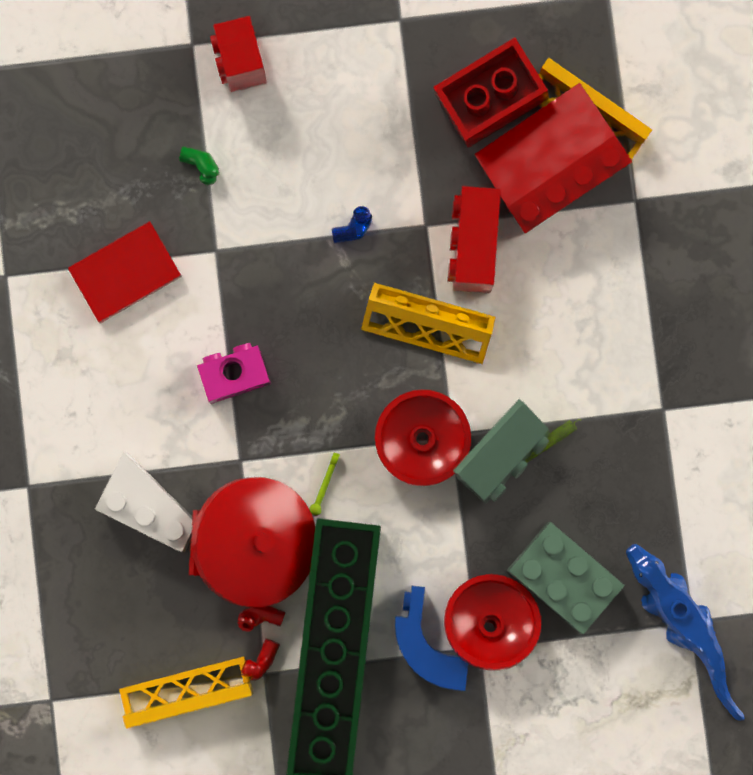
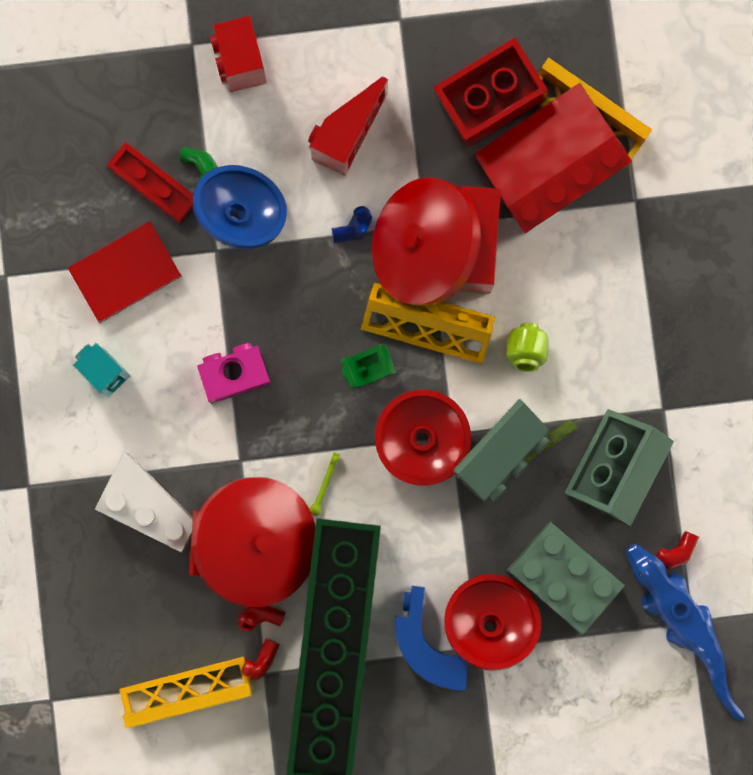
none -> teal brick [73,343,131,398]
none -> red tile [106,142,193,225]
none -> blue dish [193,165,287,249]
none -> red slope [308,76,388,176]
none -> green bracket [341,343,396,389]
none -> red dish [372,177,481,306]
none -> lime head [506,323,549,372]
none -> sand green slope [565,409,674,526]
none -> red arm [656,531,699,569]

